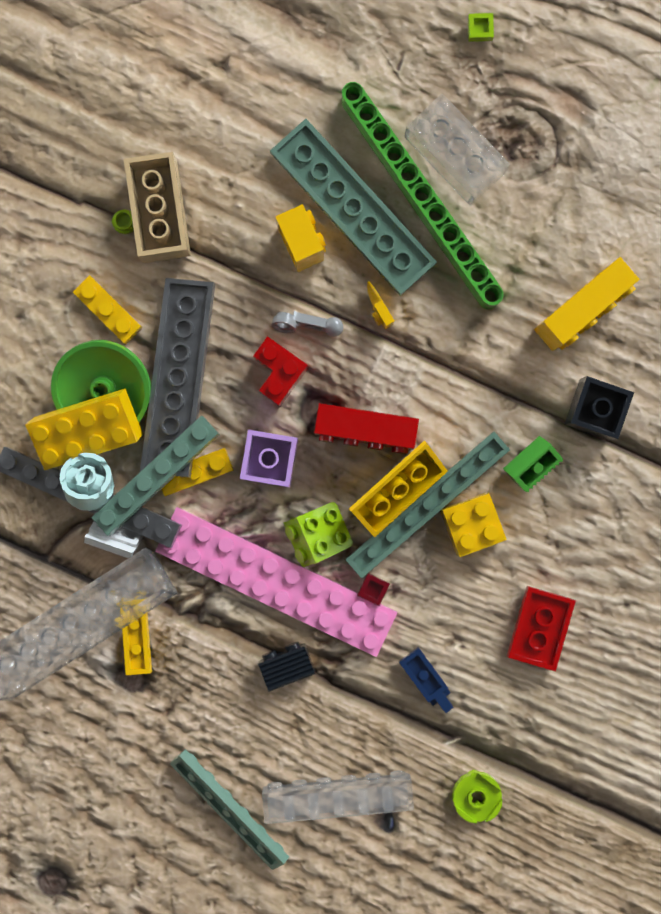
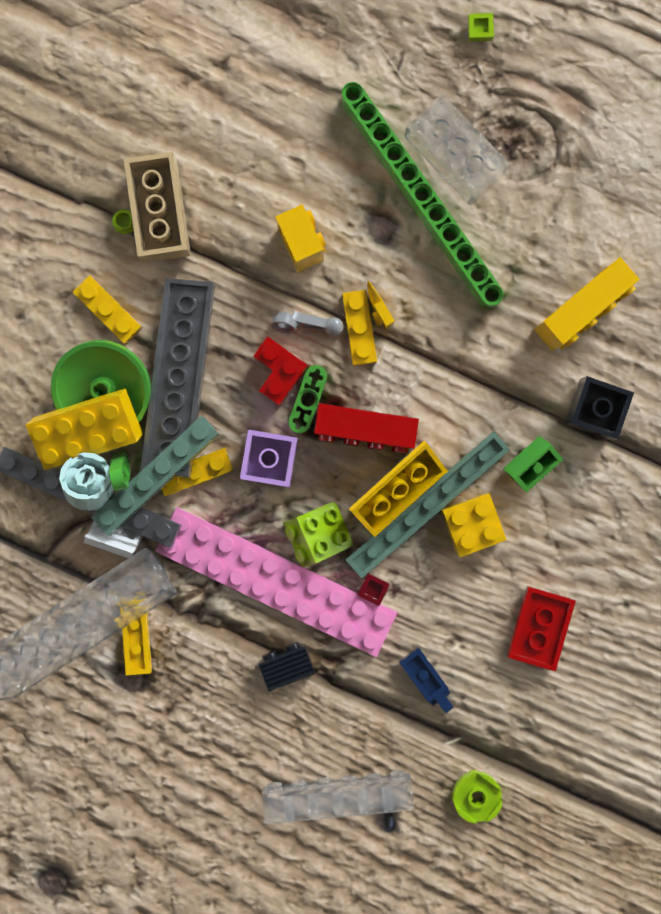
sand green plate [170,749,289,870] -> none
sand green plate [270,119,437,296] -> none
none -> bright green beam [109,451,131,492]
none -> bright green beam [289,365,327,434]
none -> yellow plate [342,290,377,366]

